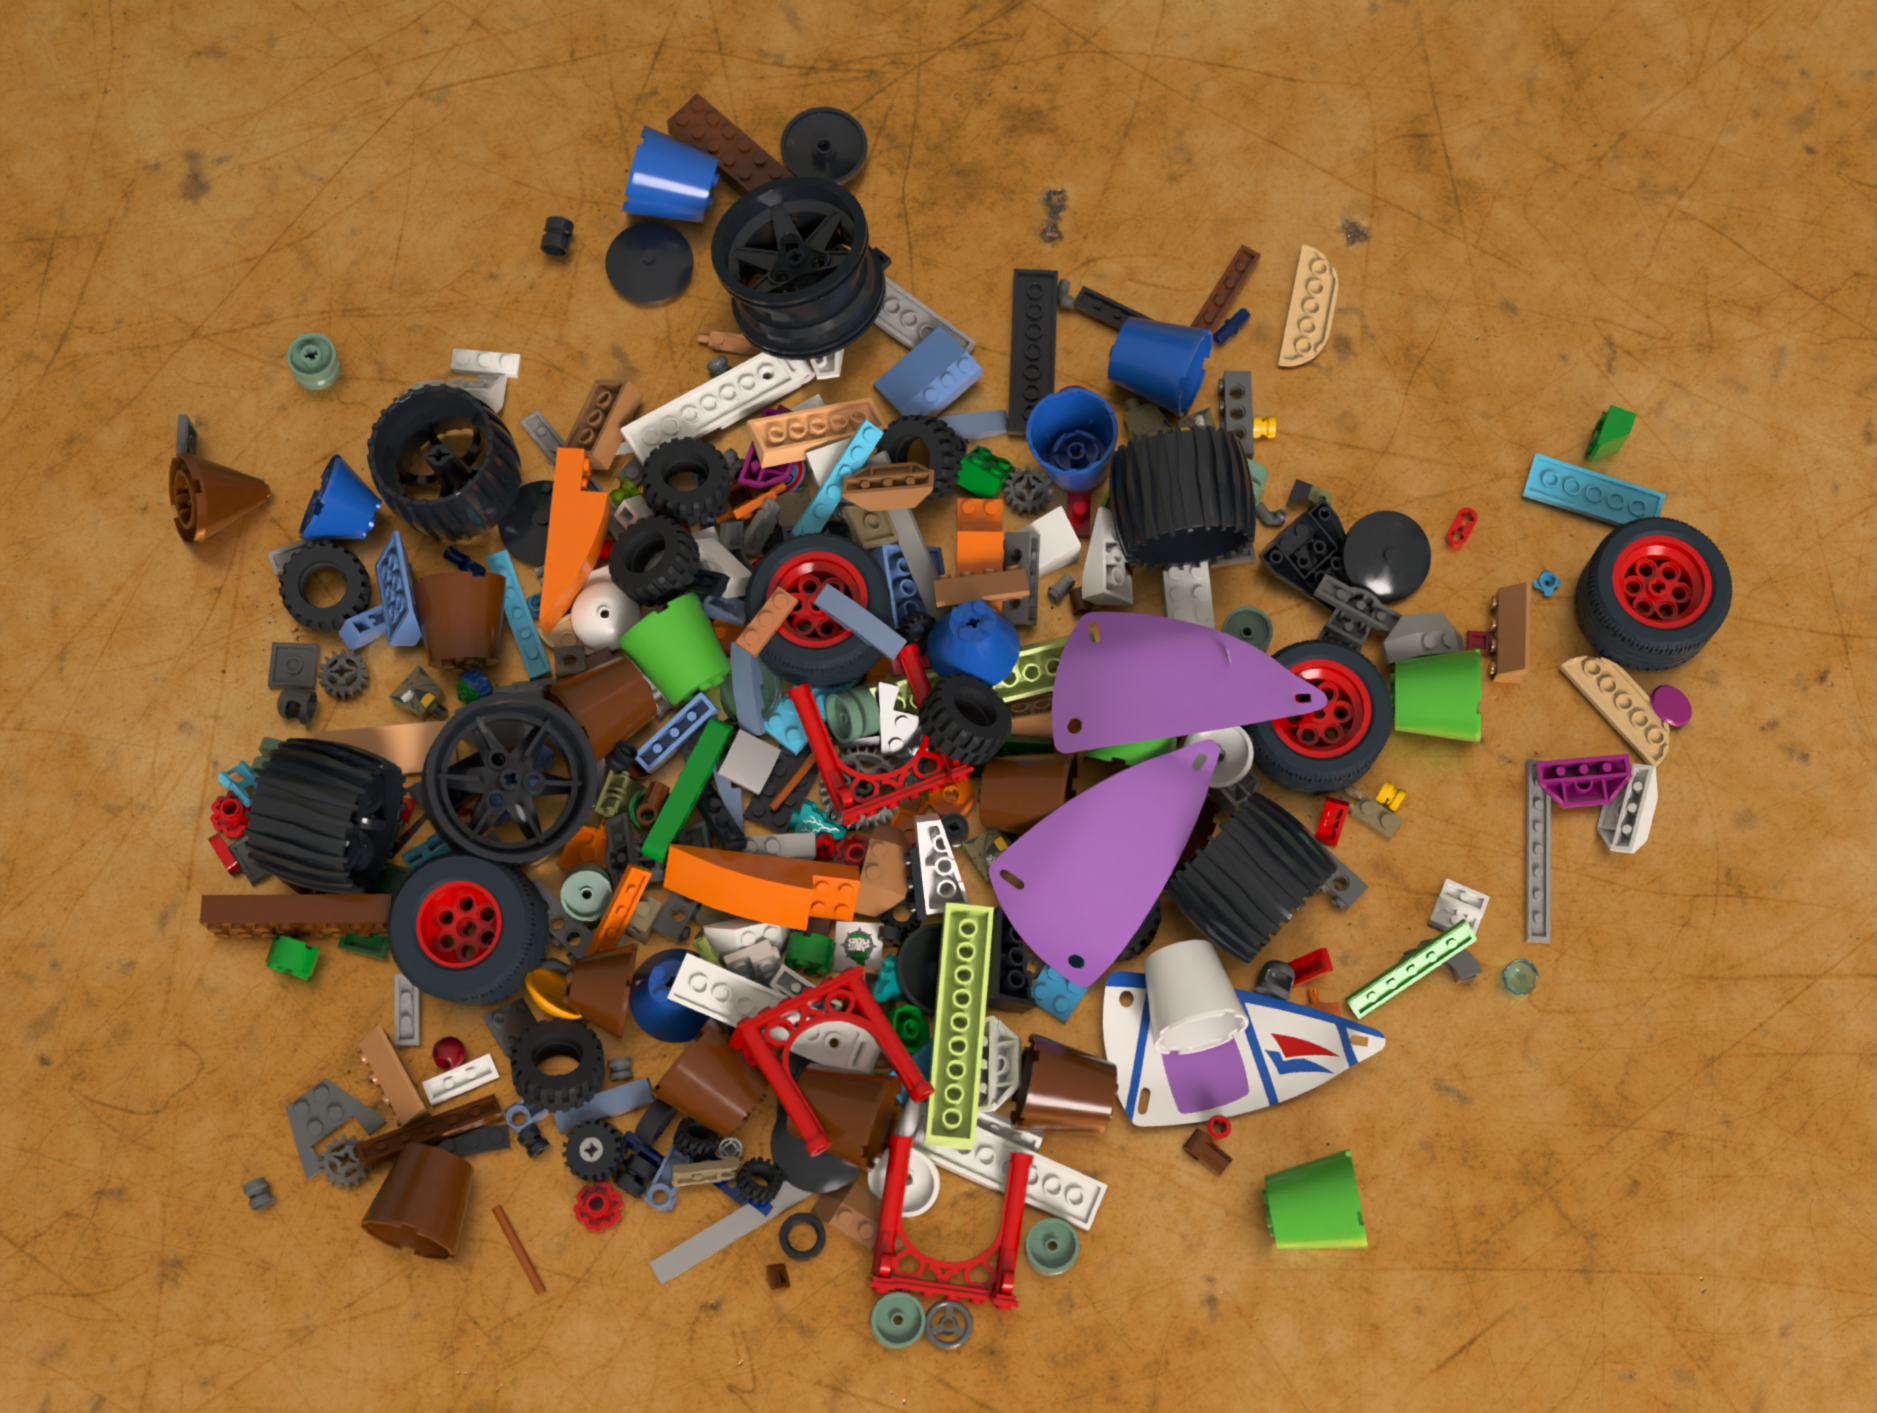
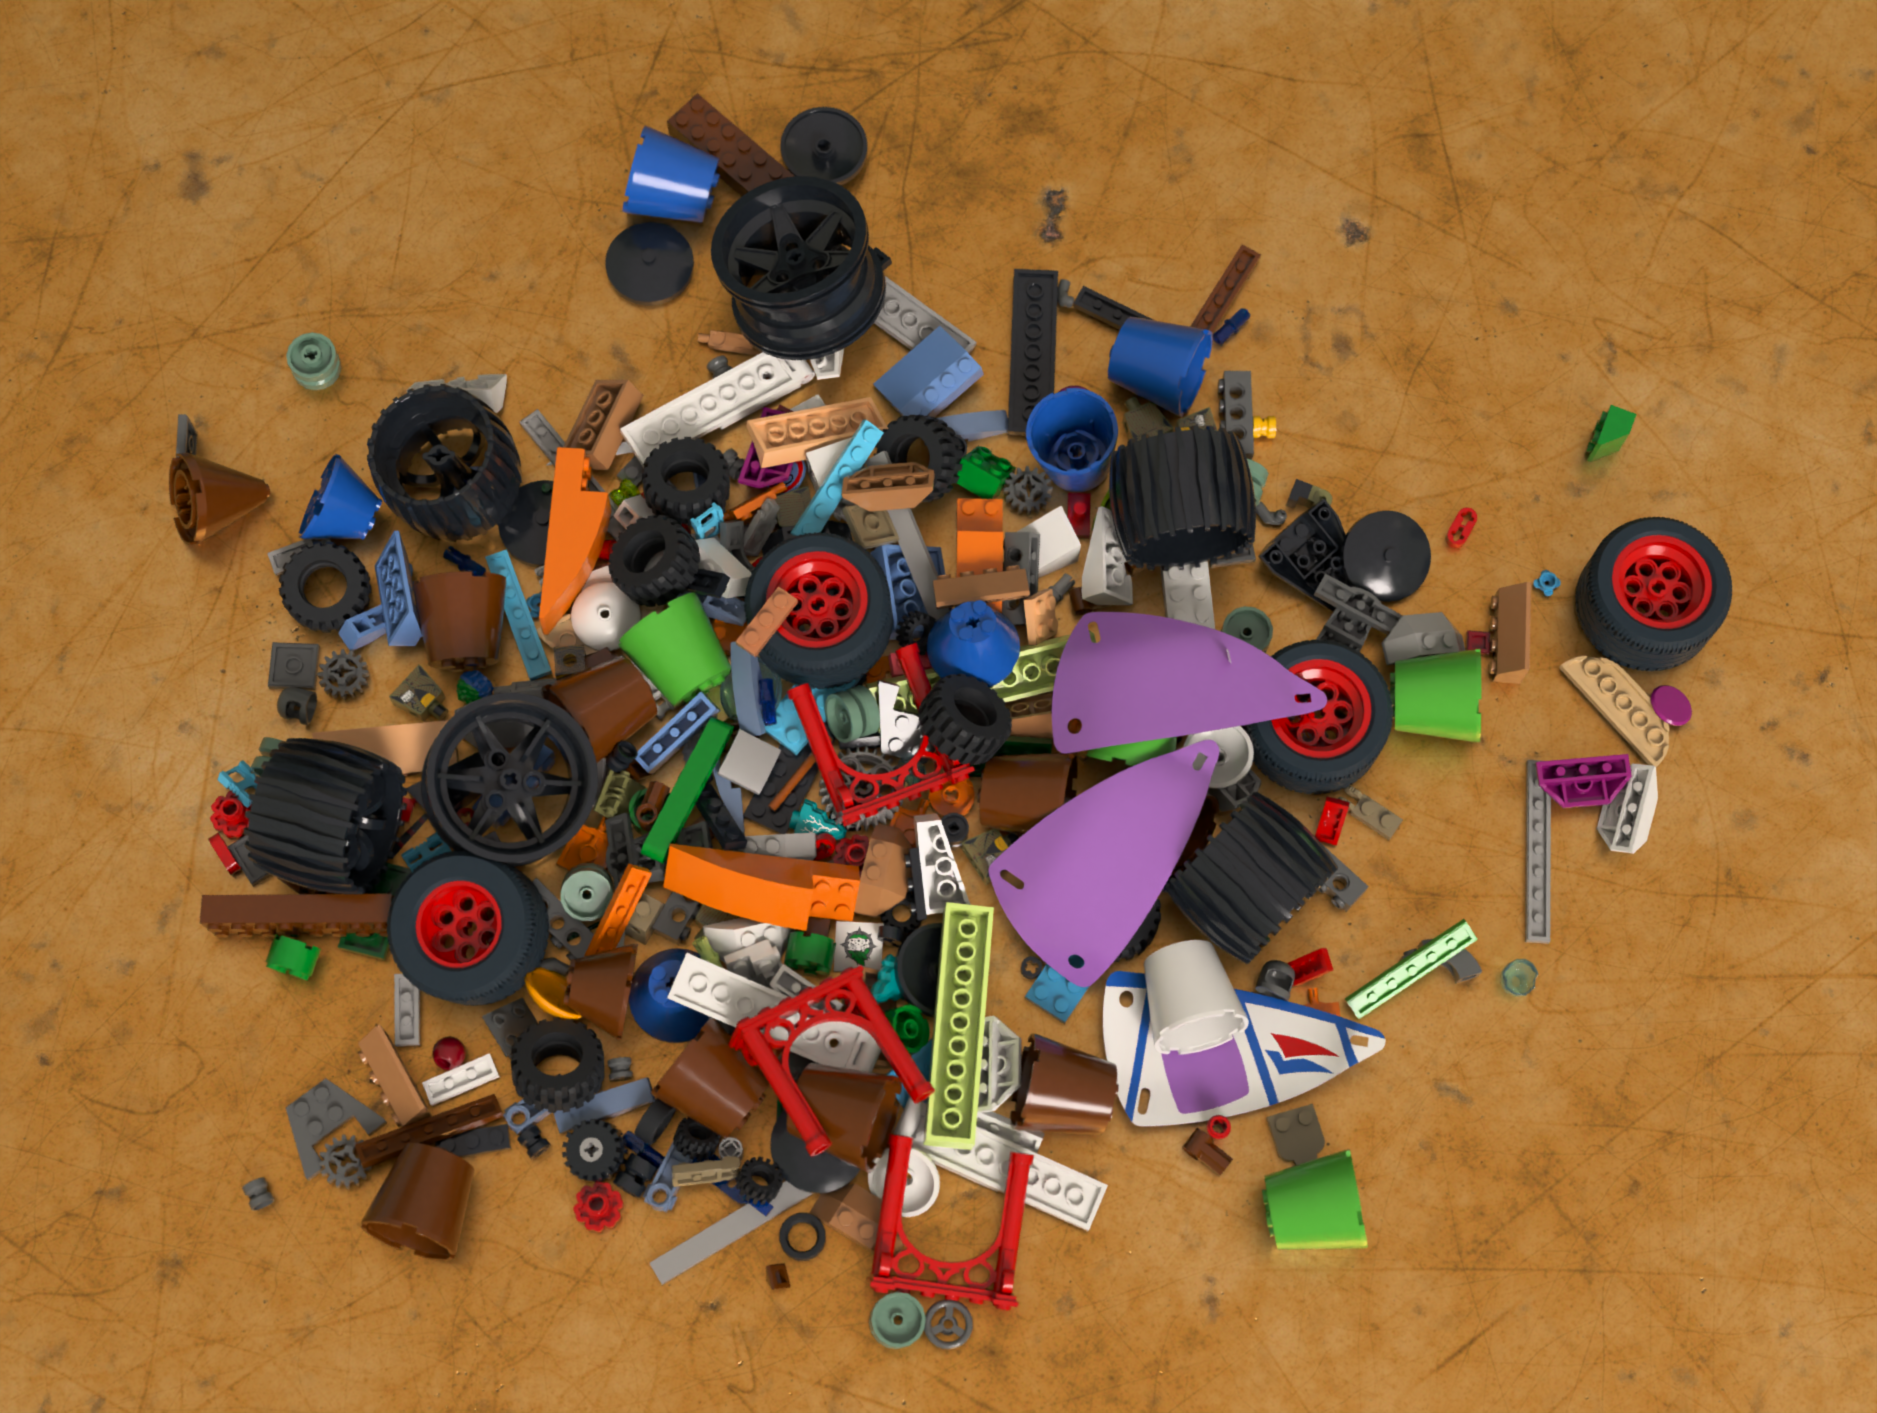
white plate [450,348,521,378] -> none
dark orange bar [492,1205,546,1295] -> none
black wheel [540,216,574,257] -> none
reddish brown slope [729,481,752,507] -> none
sand blue slope [812,583,907,660] -> none
black wedge [986,906,1036,1013] -> none
sand green wheel [1024,1218,1079,1276] -> none
tan plate [1278,244,1339,366] -> none
yellow wheel [1375,781,1407,812] -> none
white slope [1428,878,1490,934] -> none
medium azure plate [1522,453,1666,526] -> none
none -> medium azure piece [690,502,724,540]
none -> clear blue axle [758,678,777,726]
none -> light nougat plate [1023,589,1058,645]
none -> dark tan plate [1266,1104,1325,1165]

